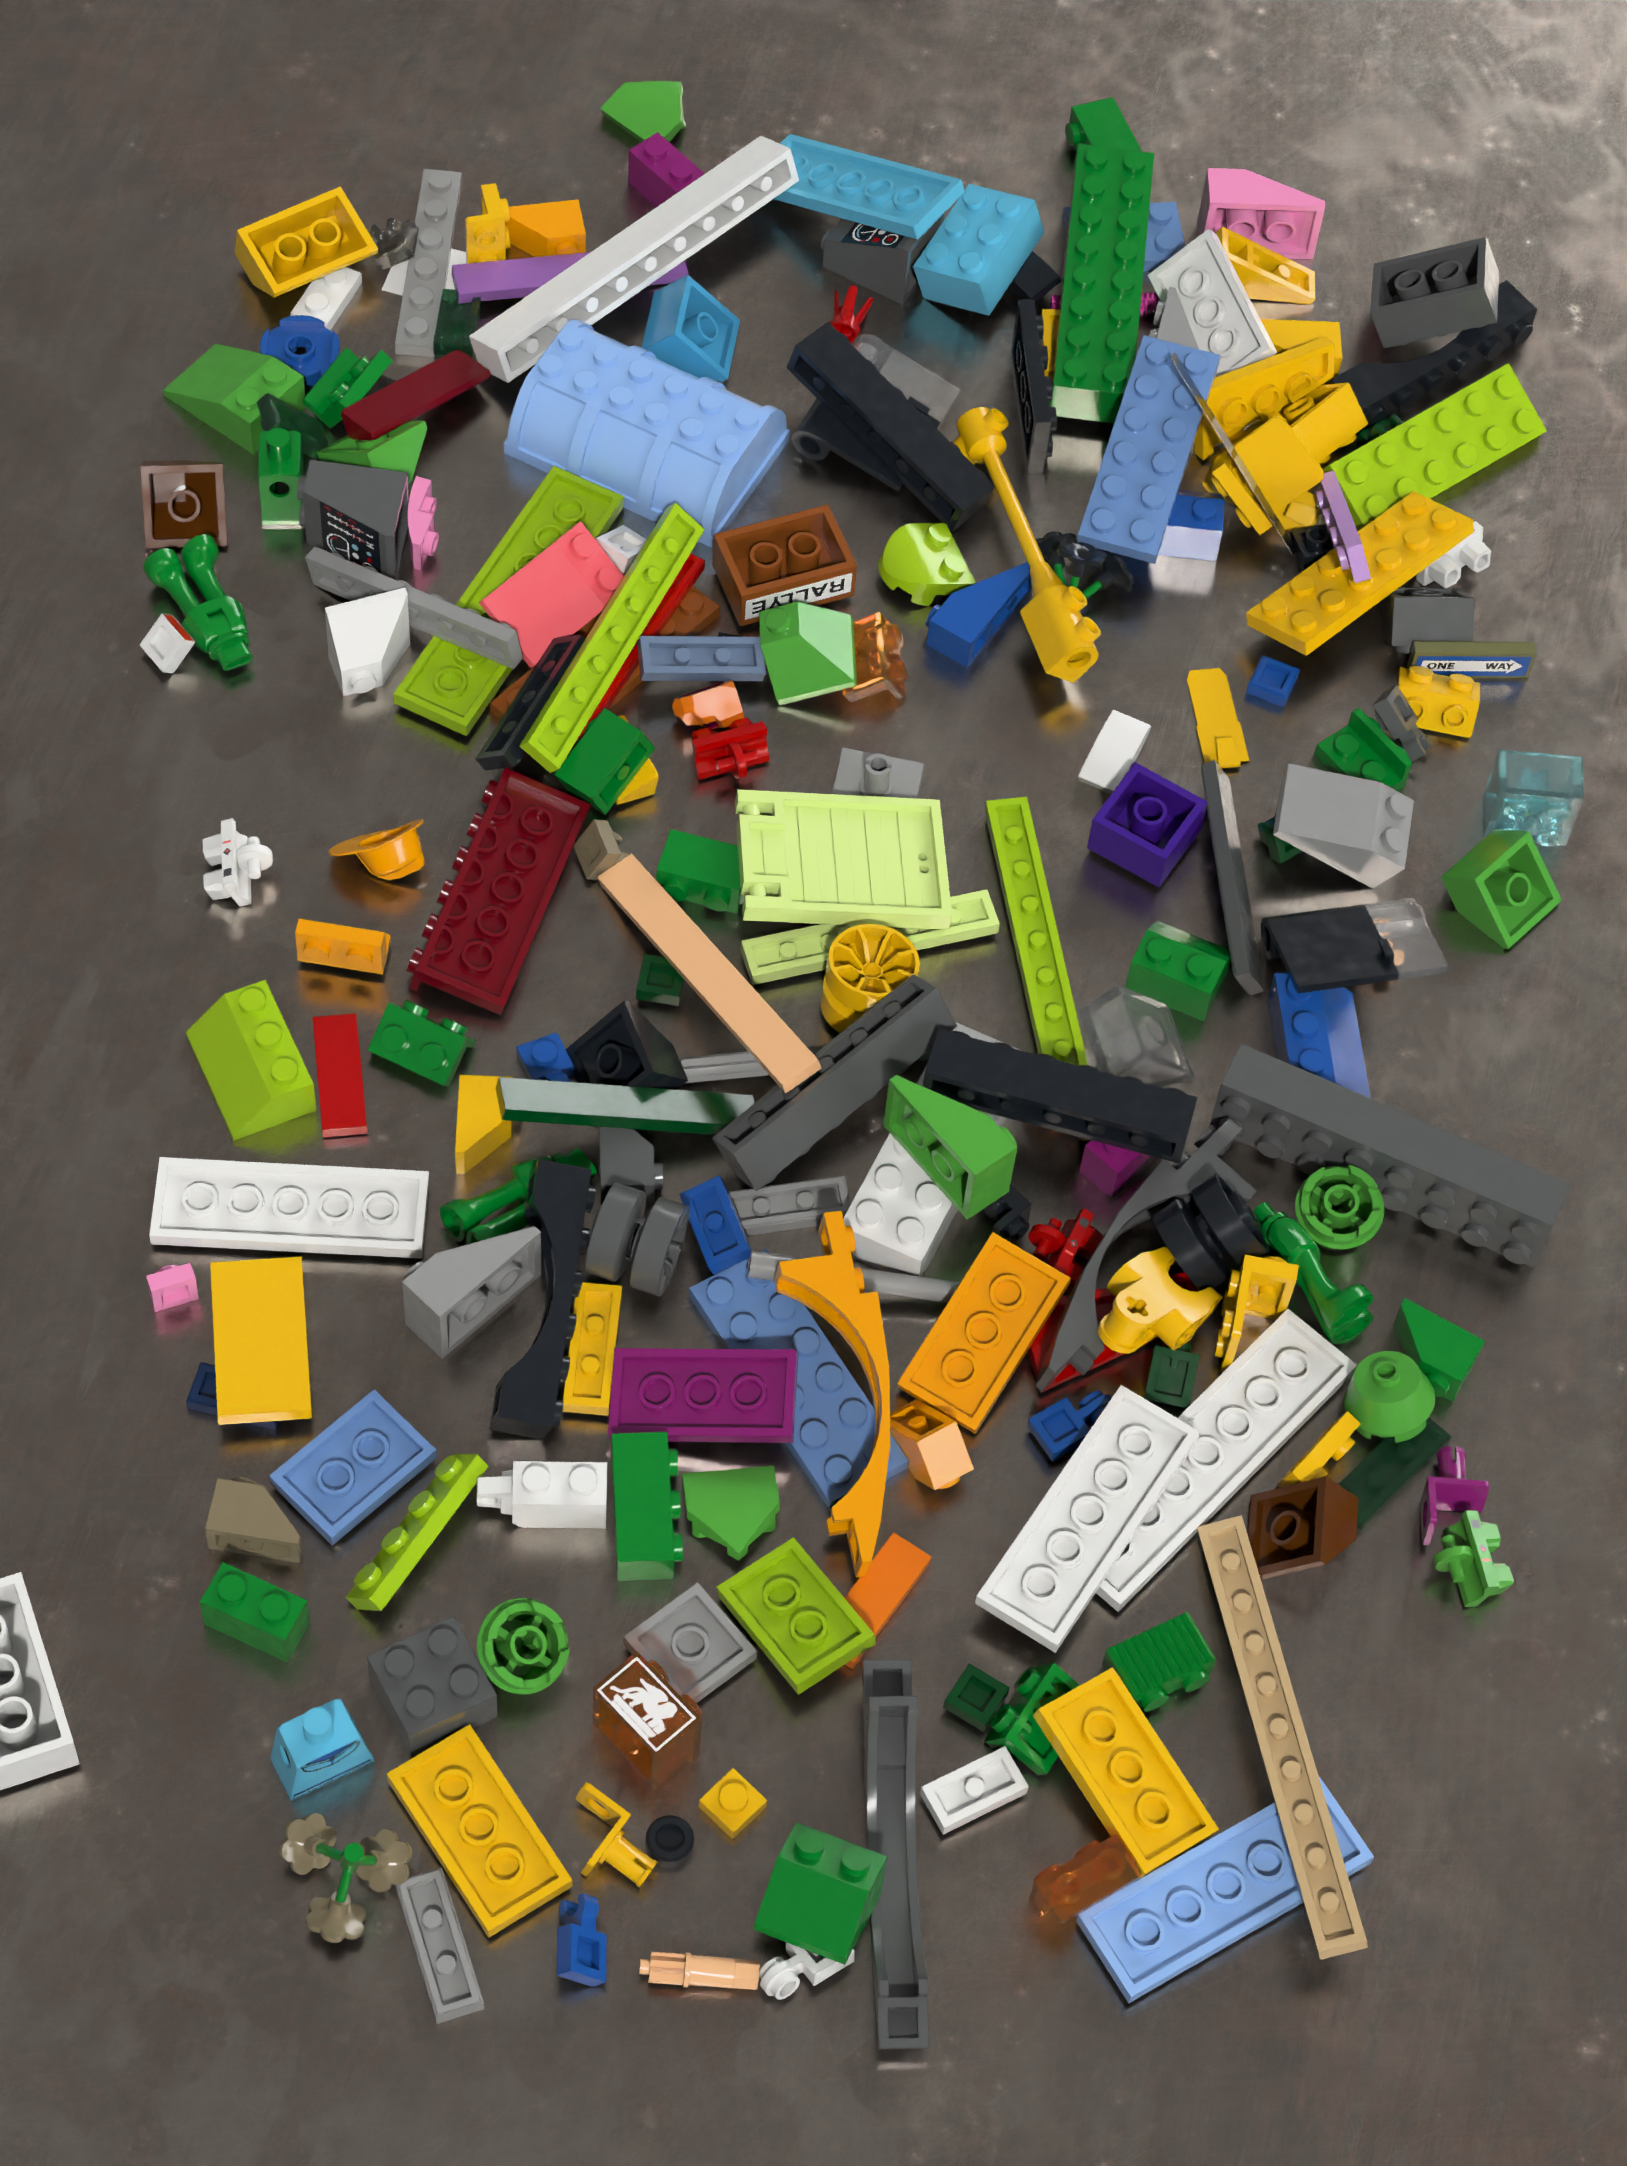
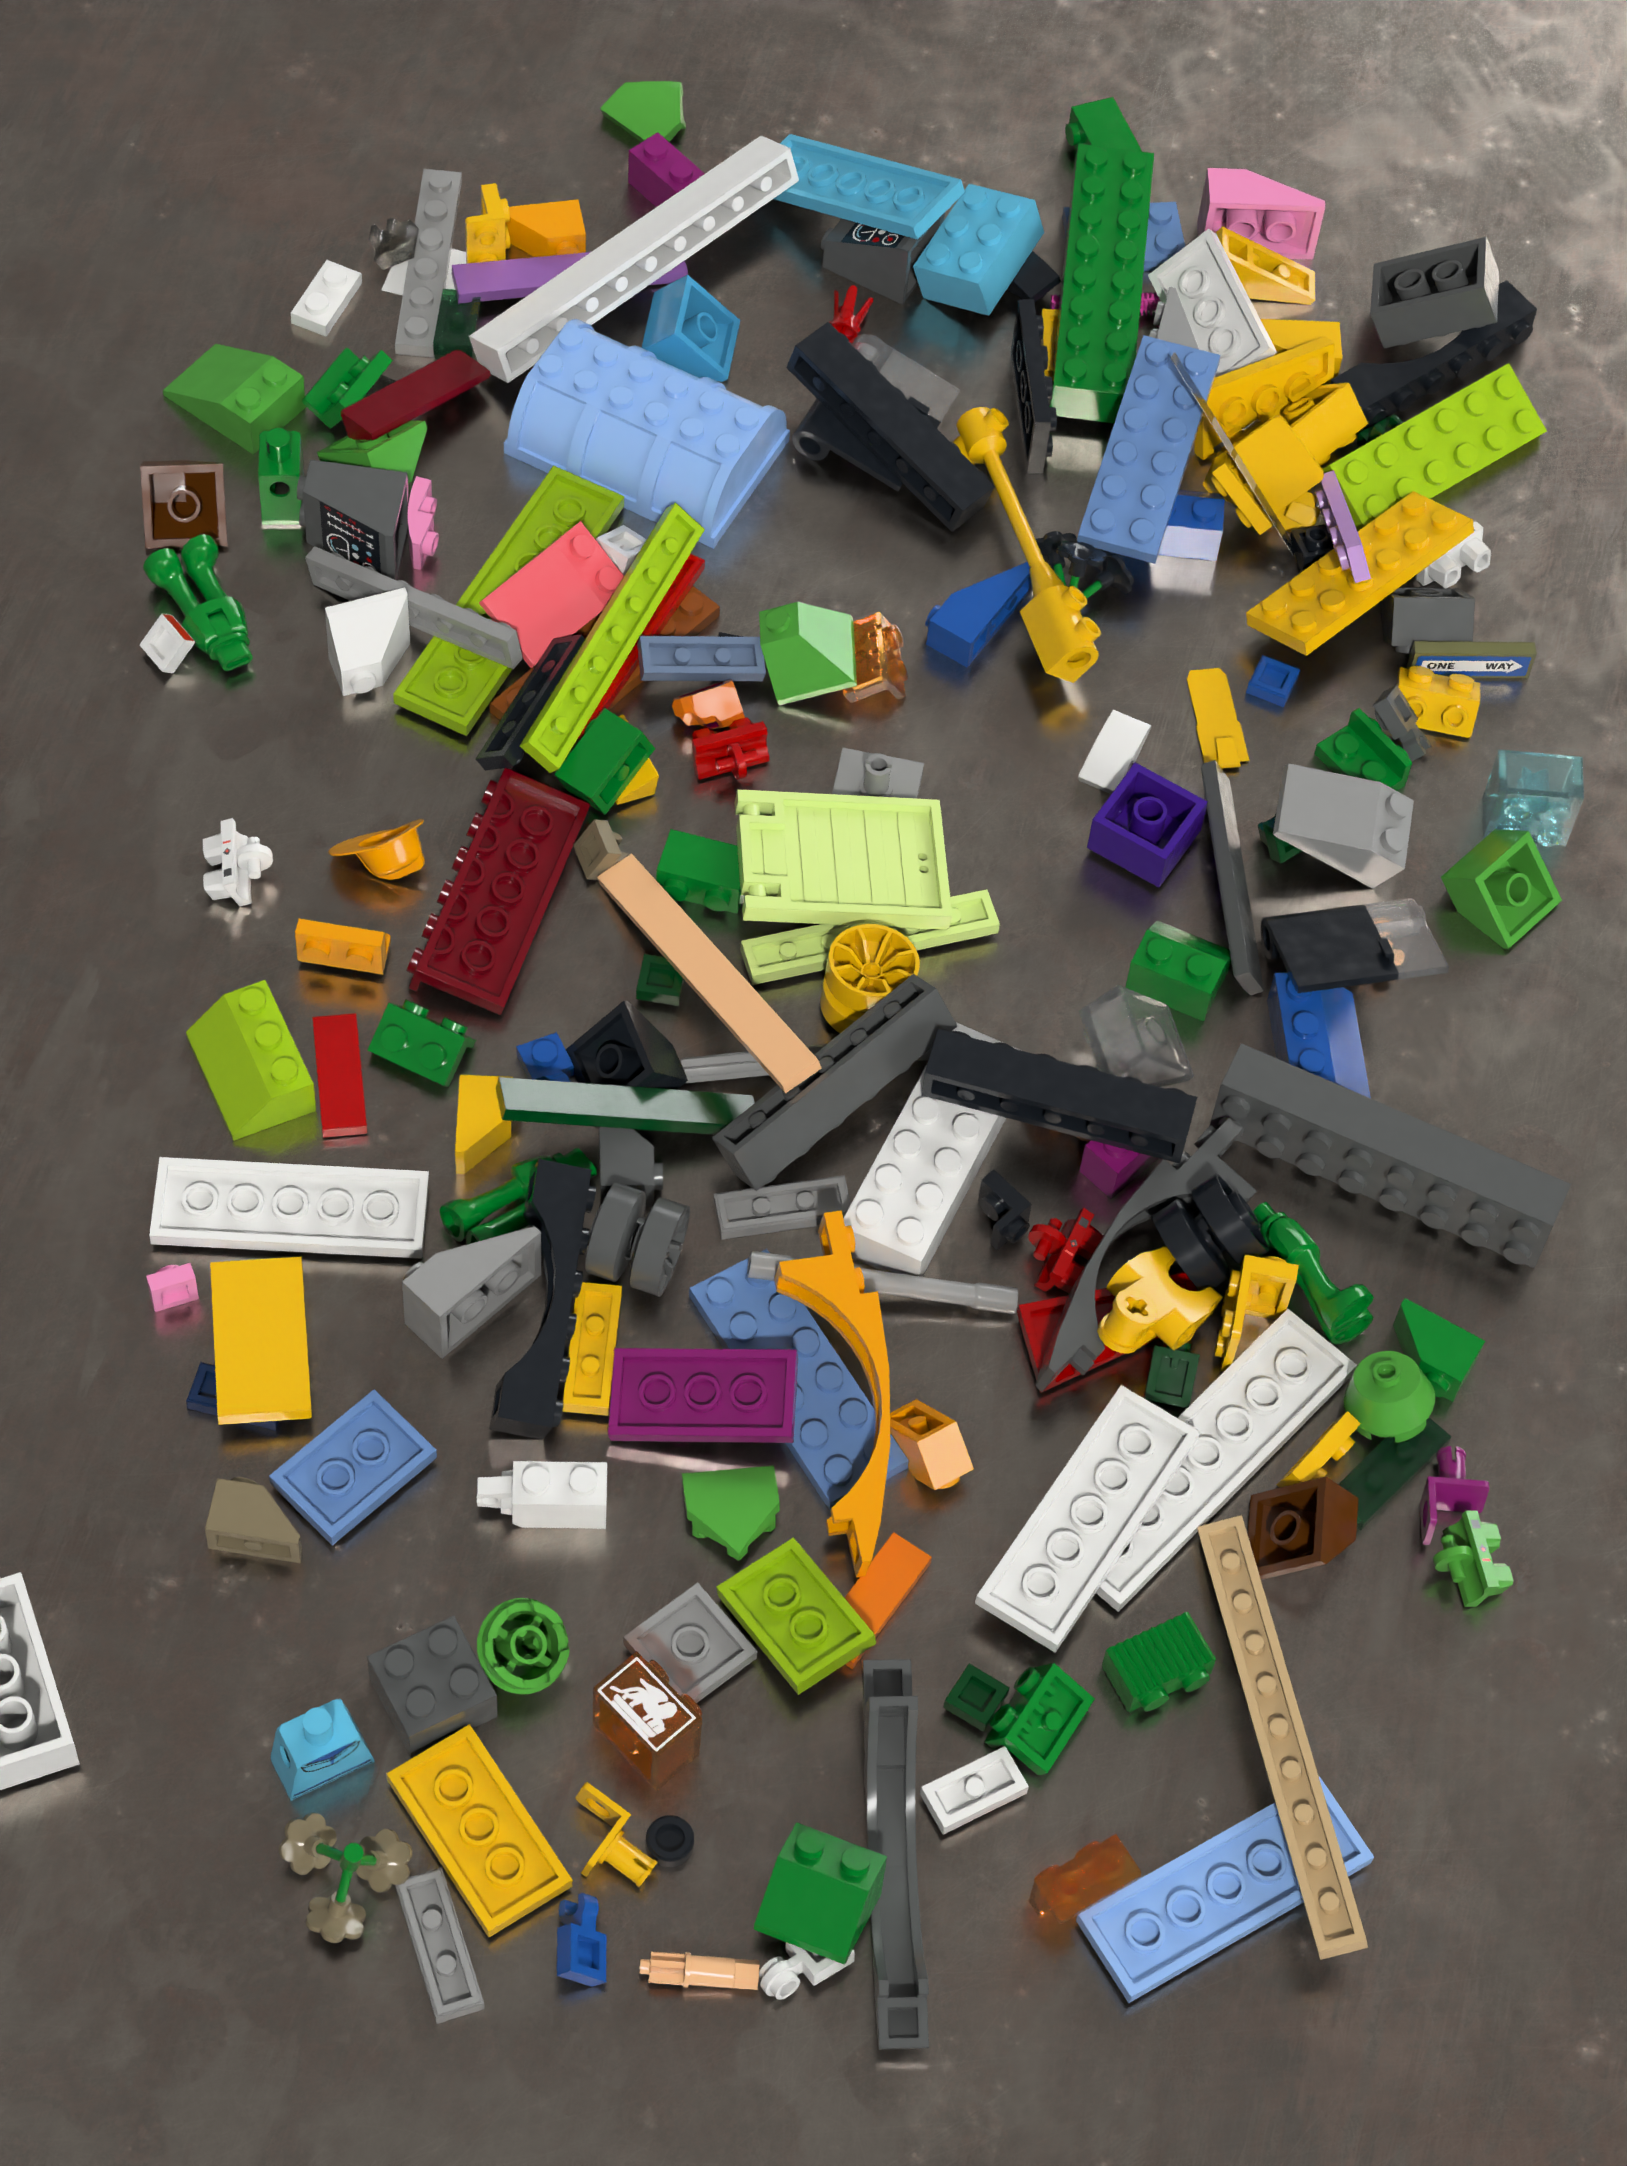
green brick [199,1562,310,1663] -> none
yellow slope [234,186,378,298] -> none
clear green plate [257,393,329,461] -> none
blue plate [260,315,340,386] -> none
lime plate [345,1454,489,1611] -> none
green brick [611,1432,683,1581] -> none
blue plate [679,1175,752,1275] -> none
yellow plate [698,1768,767,1840] -> none
dark orange brick [712,504,857,626] -> none
lime slope [877,523,976,606] -> none
bright green slope [883,1075,1018,1220] -> none
light orange plate [897,1232,1070,1434] -> none
lime plate [984,796,1088,1066] -> none
blue plate [1028,1390,1112,1462] -> none
yellow plate [1032,1667,1219,1880] -> none
bright green cone [1295,1165,1384,1250] -> none

